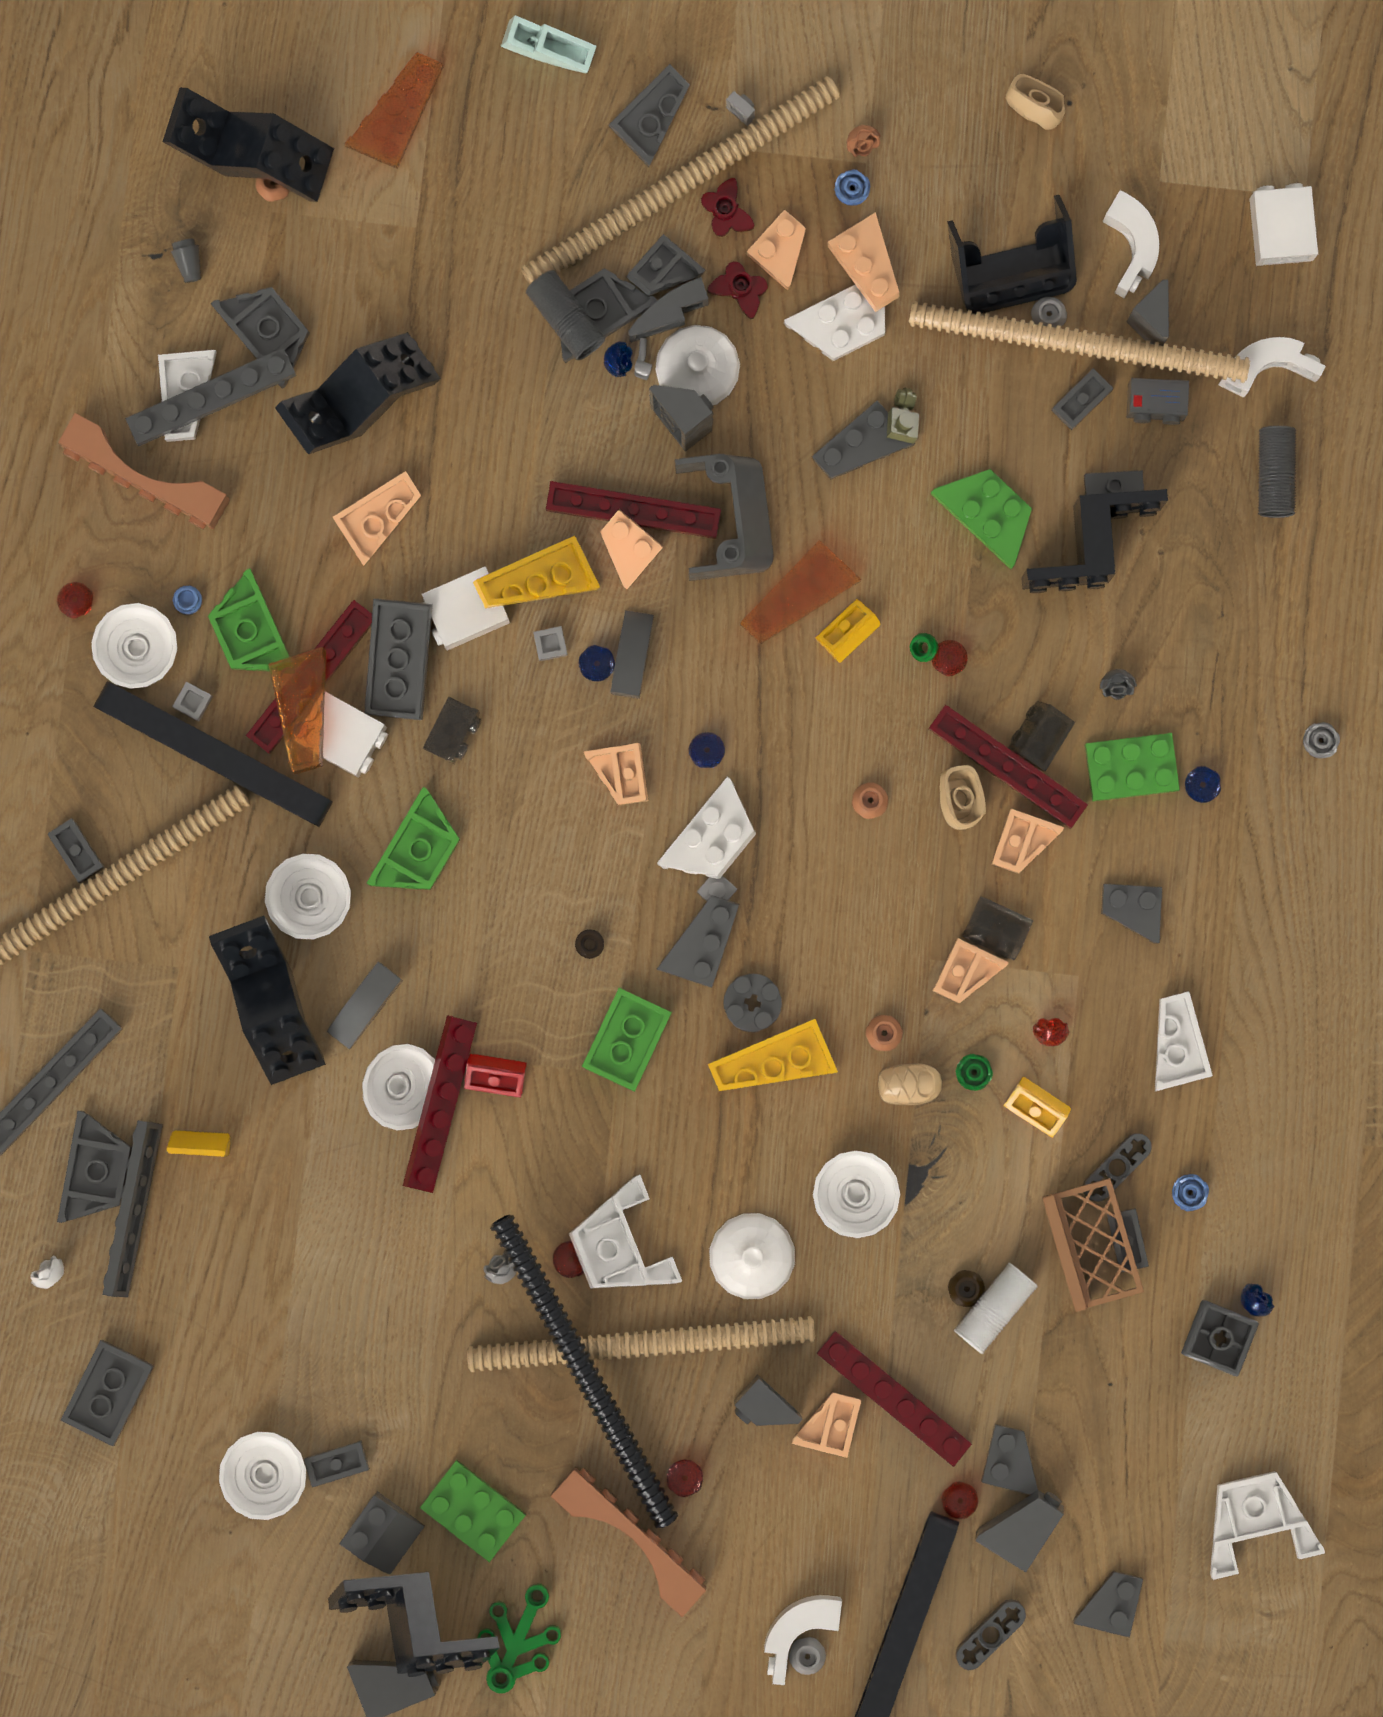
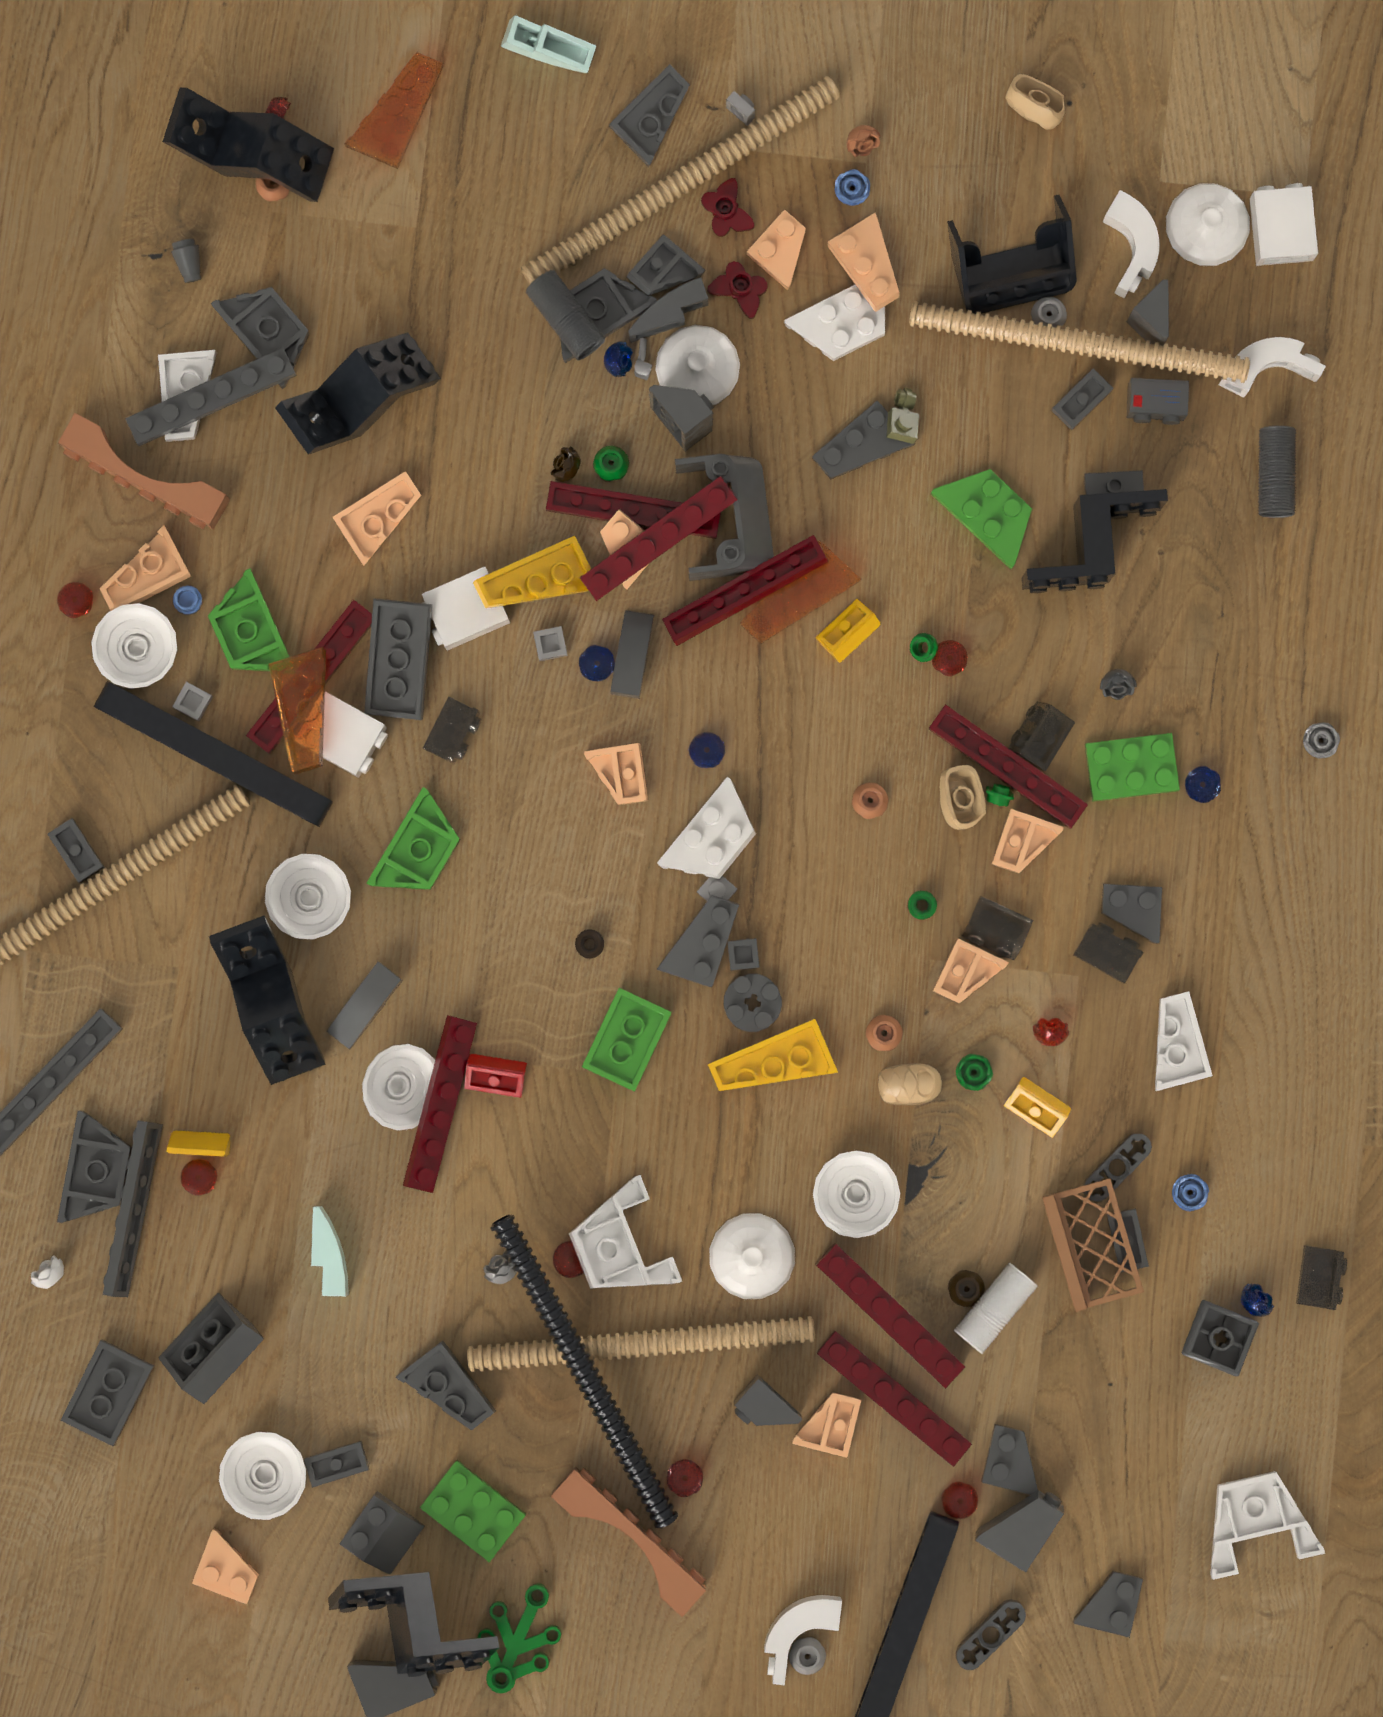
none -> light nougat wing [99,525,191,611]
none -> dark grey slope [158,1293,264,1404]
none -> clear red plate [180,1159,218,1196]
none -> light nougat wing [192,1528,259,1604]
none -> clear red plate [265,97,291,119]
none -> light aqua slope [311,1206,349,1297]
none -> dark grey wing [396,1341,496,1430]
none -> dark brown plate [551,446,581,481]
none -> dark red plate [580,475,738,601]
none -> green plate [593,445,629,482]
none -> dark red plate [662,535,829,646]
none -> dark grey plate [727,938,759,971]
none -> dark red arch [815,1243,965,1389]
none -> green plate [908,891,937,920]
none -> green plate [986,783,1014,807]
none -> clear smoke bracket [1073,922,1144,984]
none -> white hat [1166,183,1250,266]
none -> clear smoke bracket [1296,1245,1347,1310]

